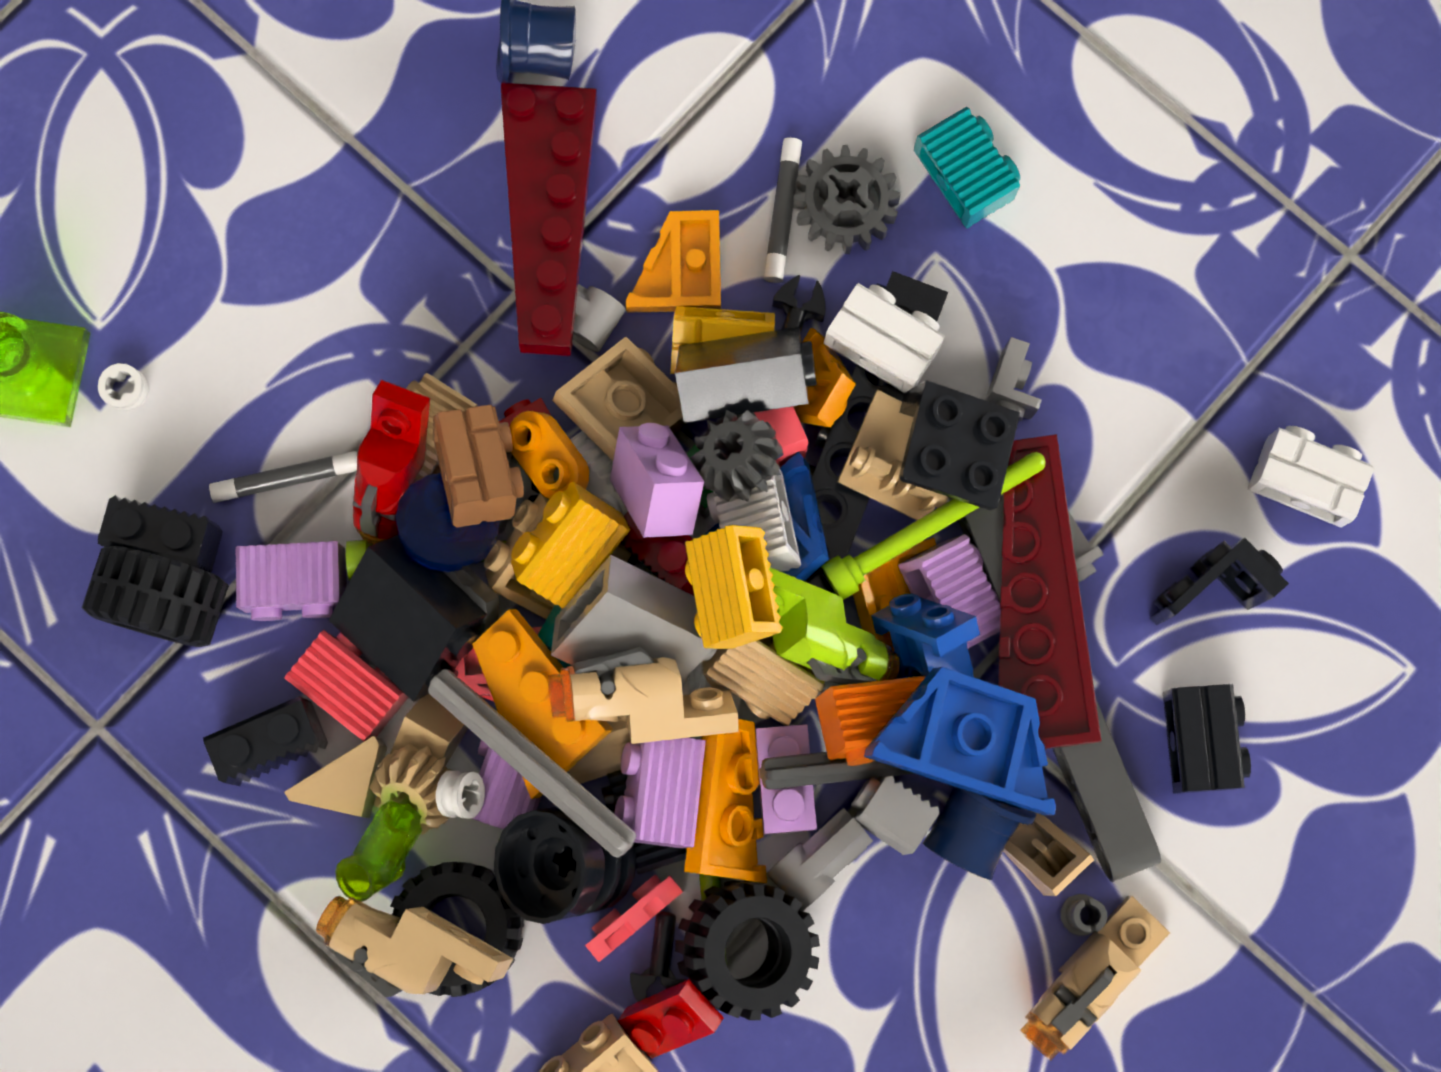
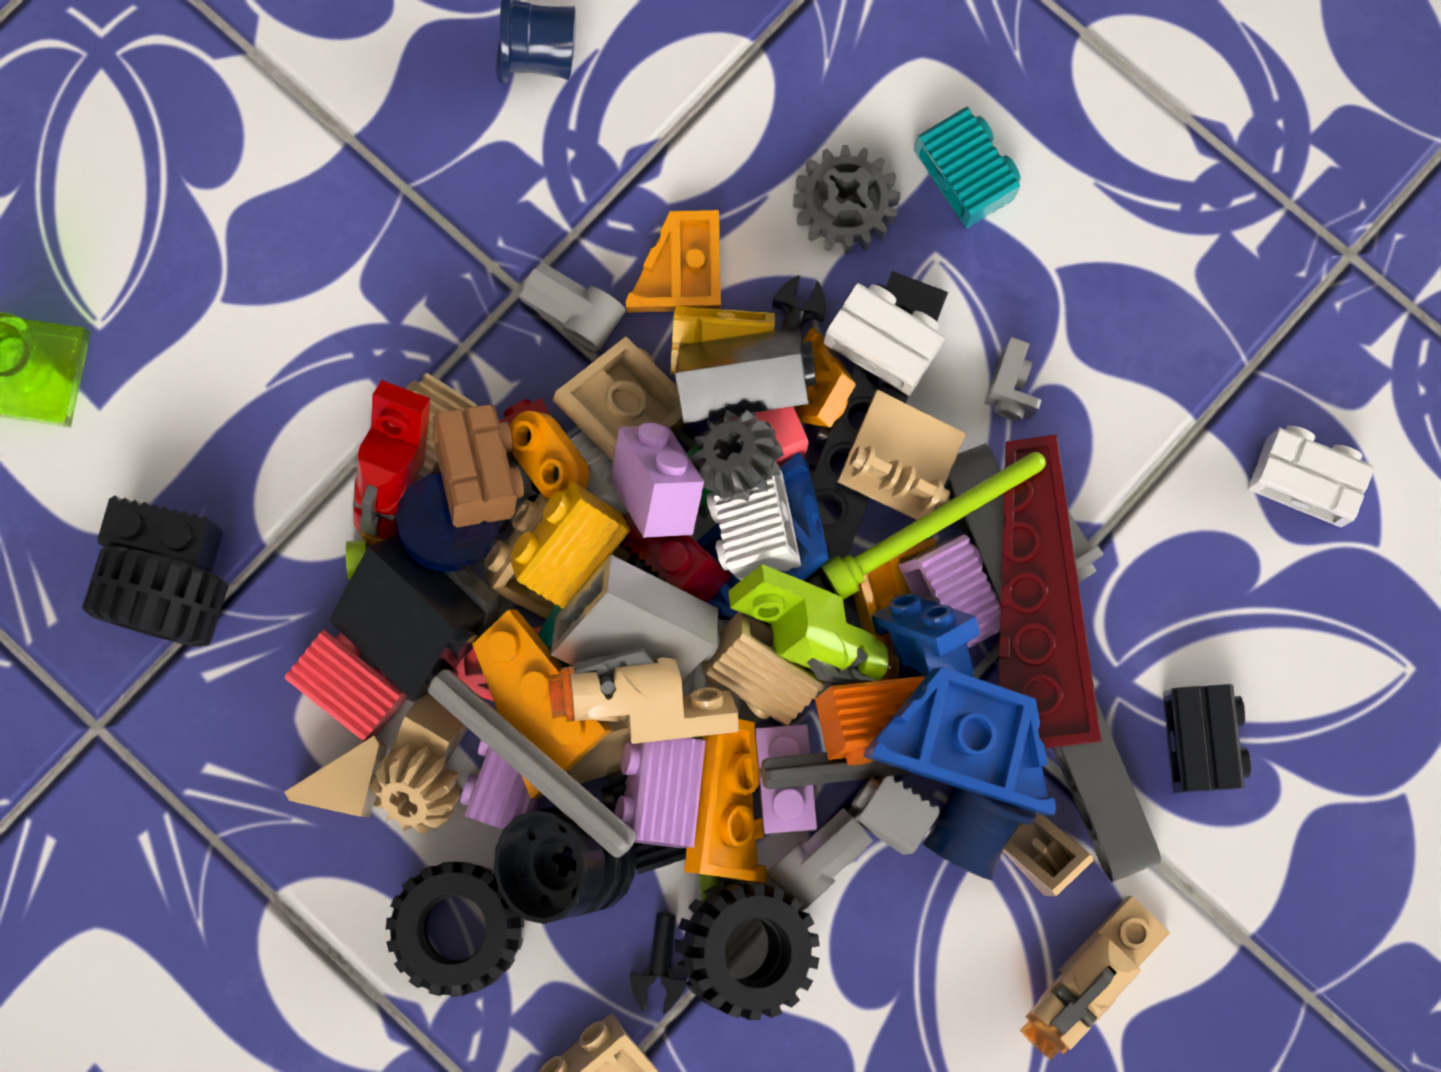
white bush [98,363,149,411] -> none
black brick [203,696,328,786] -> none
dark grey bar [209,451,358,503] -> none
lavender brick [236,541,347,621] -> none
tan plate [316,896,513,997] -> none
clear neon green piece [335,800,423,902] -> none
white bush [436,770,485,819] -> none
dark red wing [501,83,597,356] -> none
coral wing [585,874,684,962] -> none
red plate [617,979,724,1059] -> none
yellow brick [685,525,783,649] -> none
dark grey bar [764,138,802,283] -> none
black bracket [899,380,1020,510] -> none
dark grey pin [1060,894,1107,936] -> none
black bracket [1150,538,1289,625] -> none

